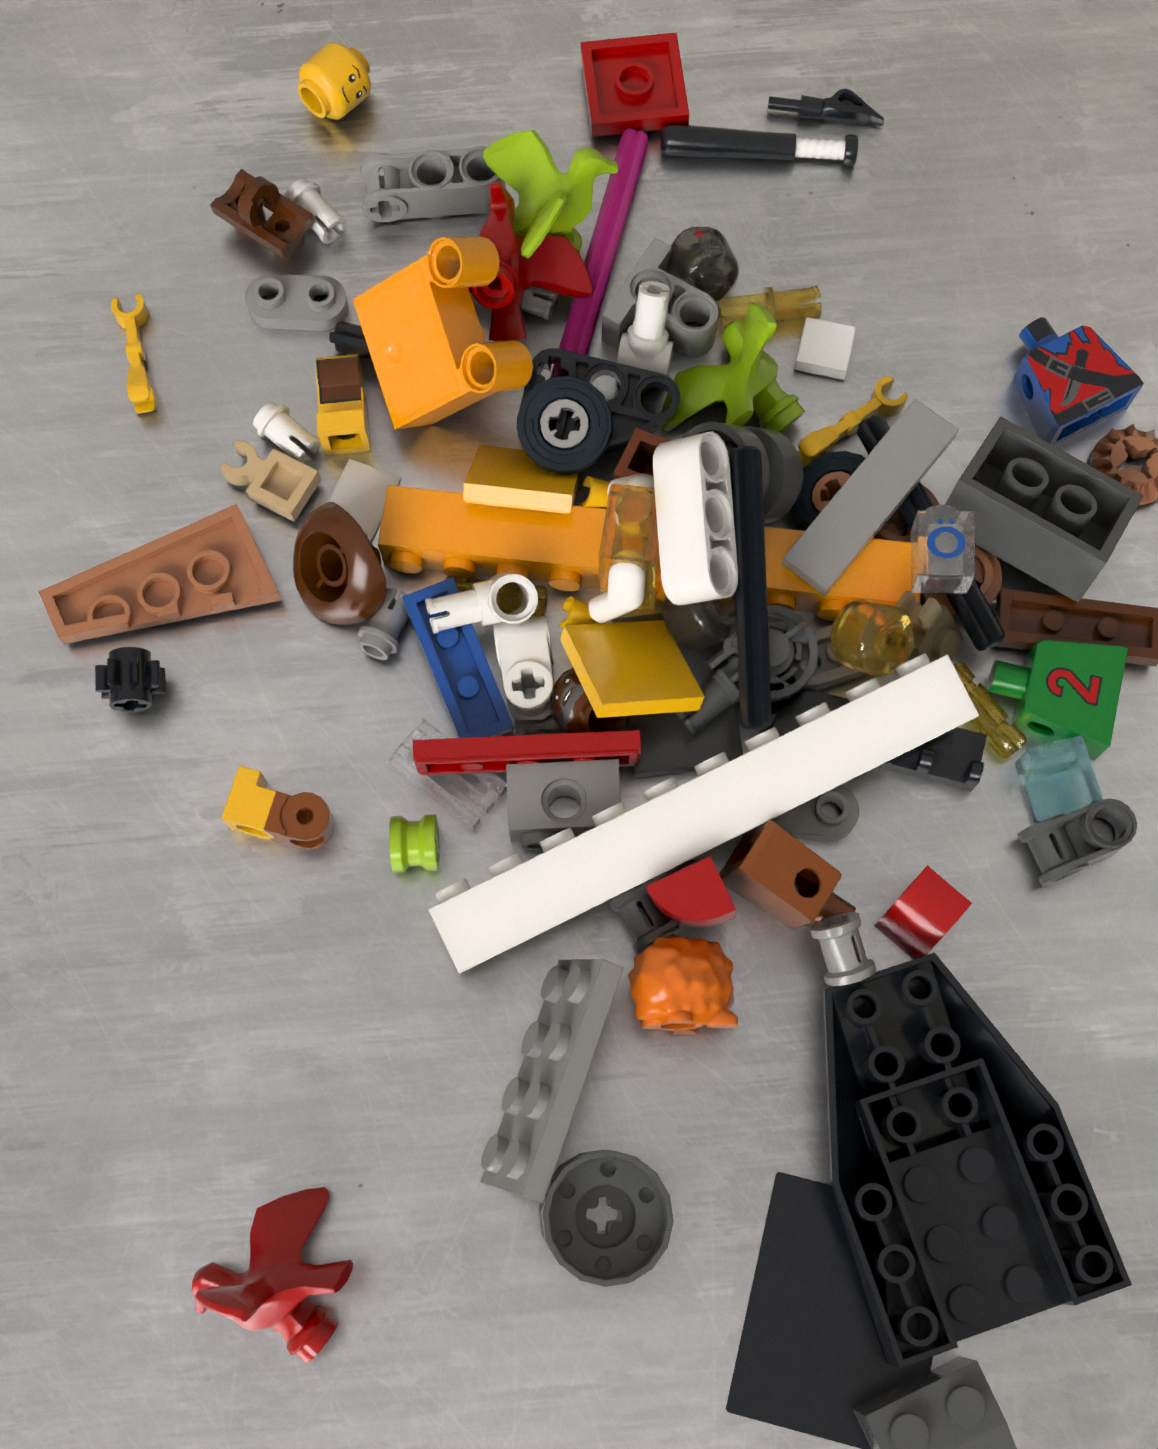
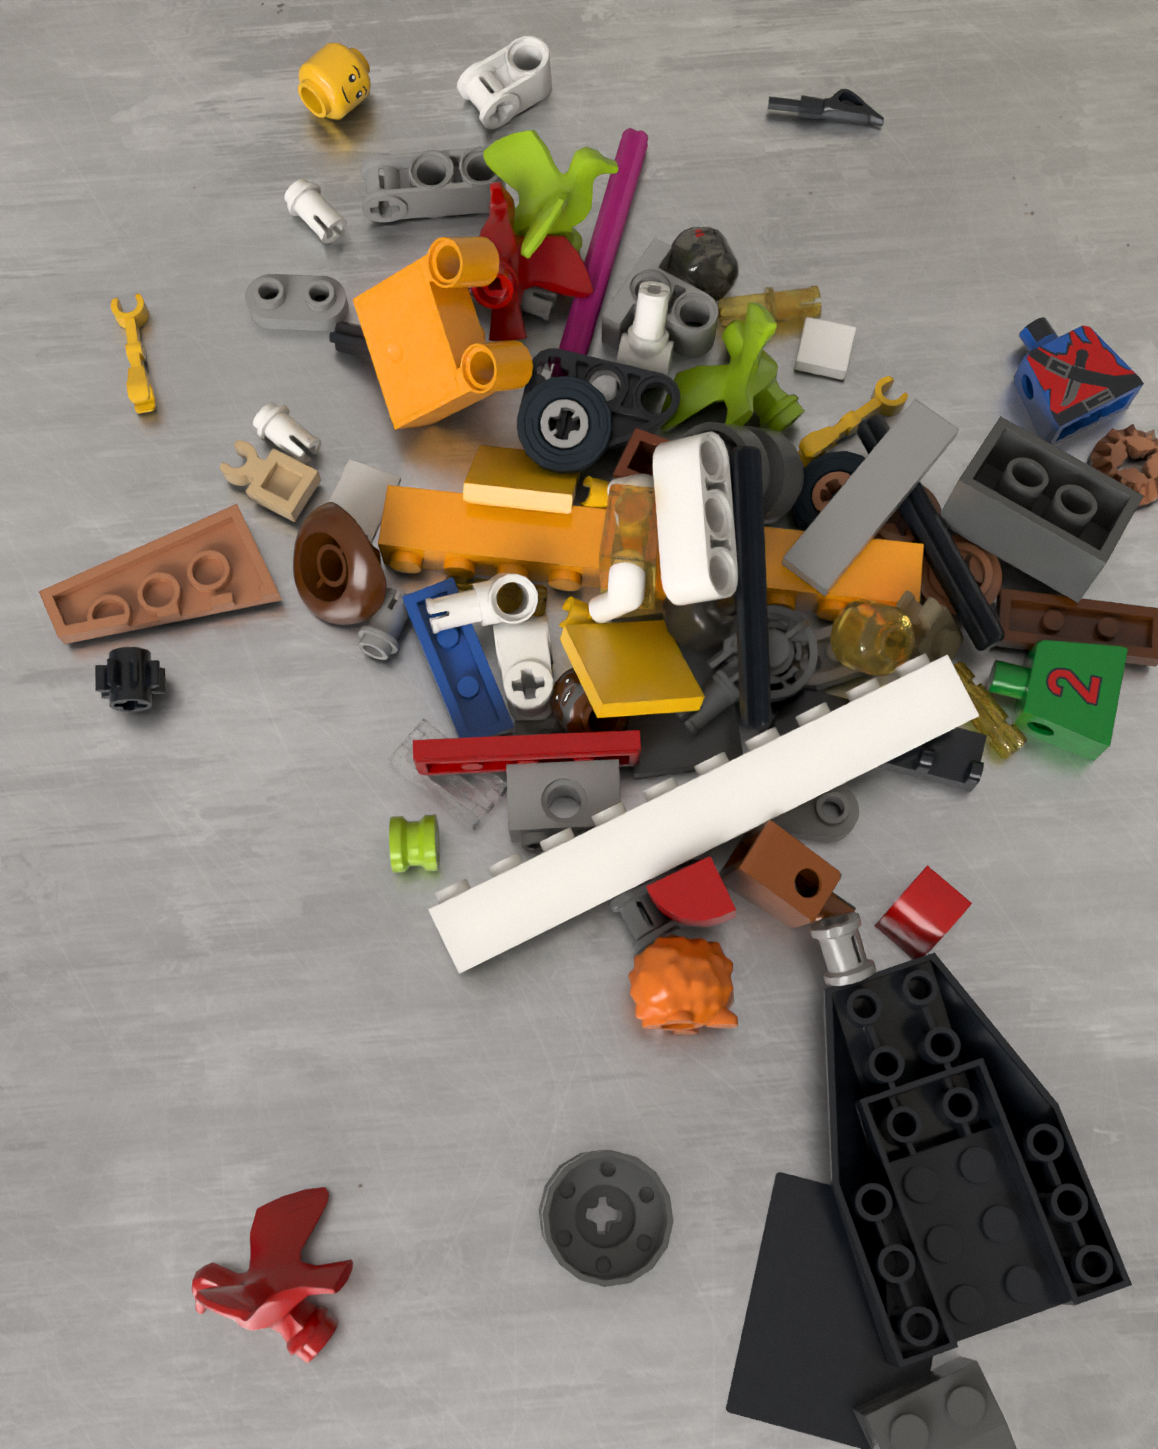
reddish brown hips [210,169,315,260] -> none
leg [221,765,335,849] -> none
yellow leg [316,353,371,456] -> none
light grey plate [480,959,624,1203] -> none
red plate [580,32,690,137] -> none
black piece [660,124,858,166] -> none
clear brick [911,505,975,594] -> none
clear light blue panel [1015,736,1102,823] -> none
dark grey piece [1017,798,1137,886] -> none
none -> white piece [457,36,552,130]

